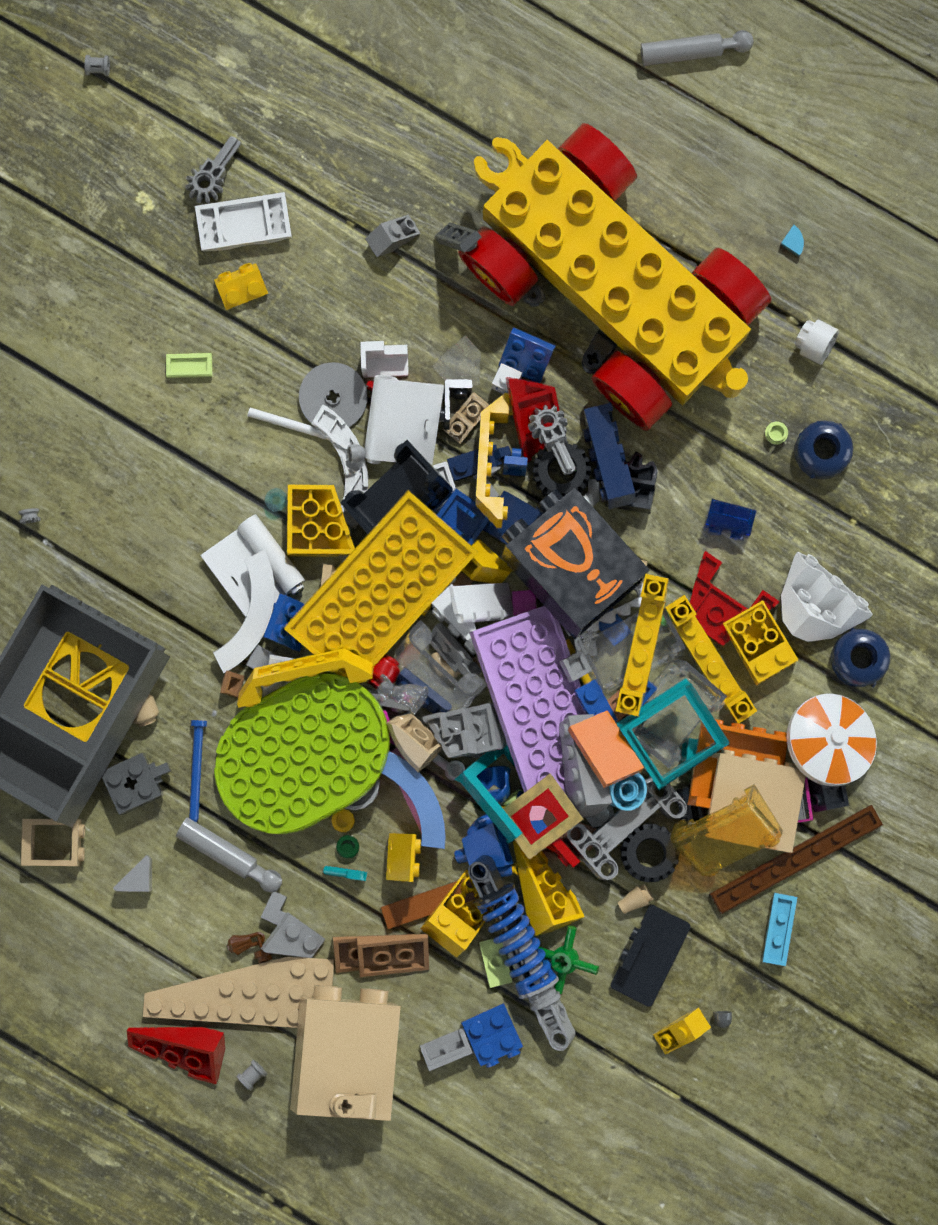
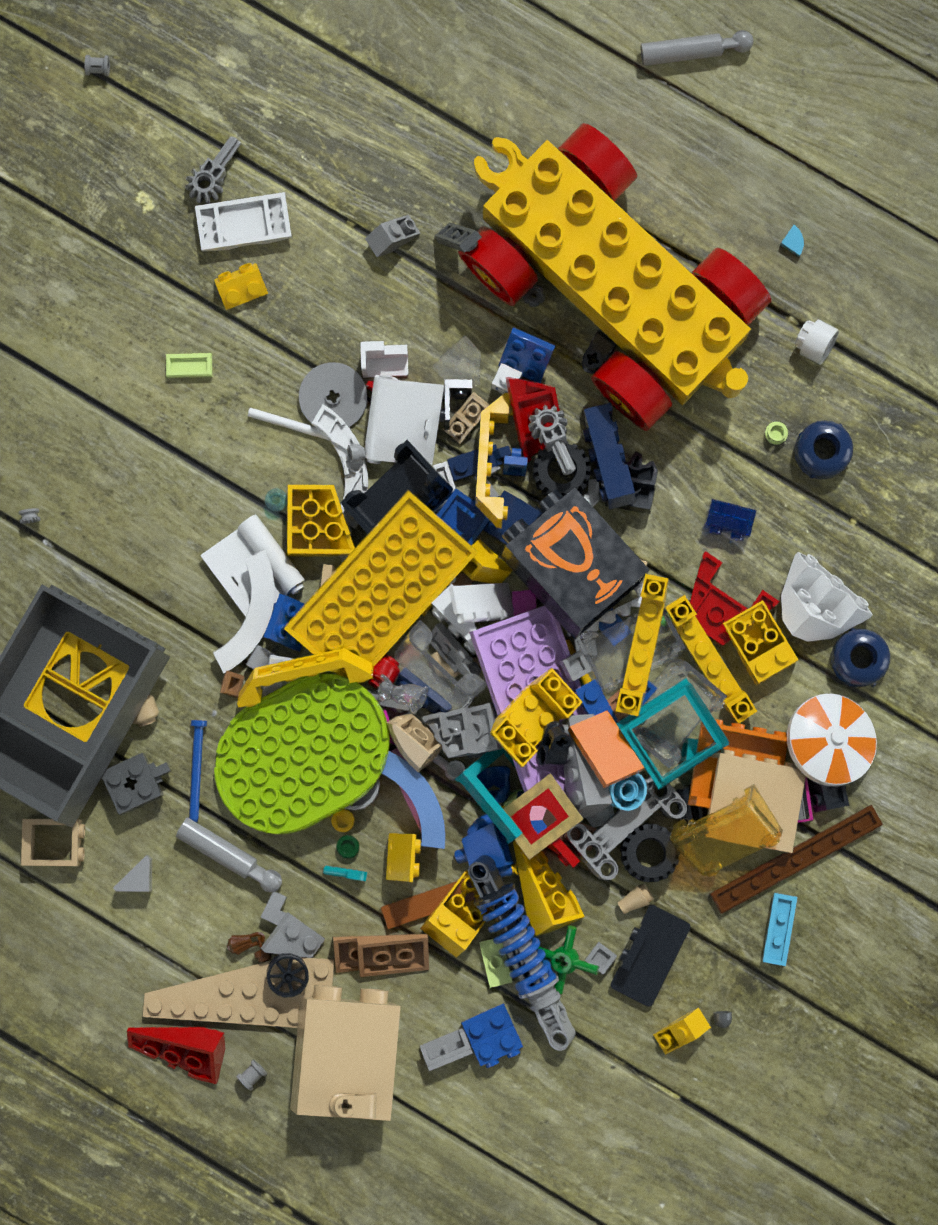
none -> black wheel [266,953,309,998]
none -> yellow slope [490,668,582,767]
none -> black piece [537,721,571,766]
none -> light grey plate [585,941,617,974]

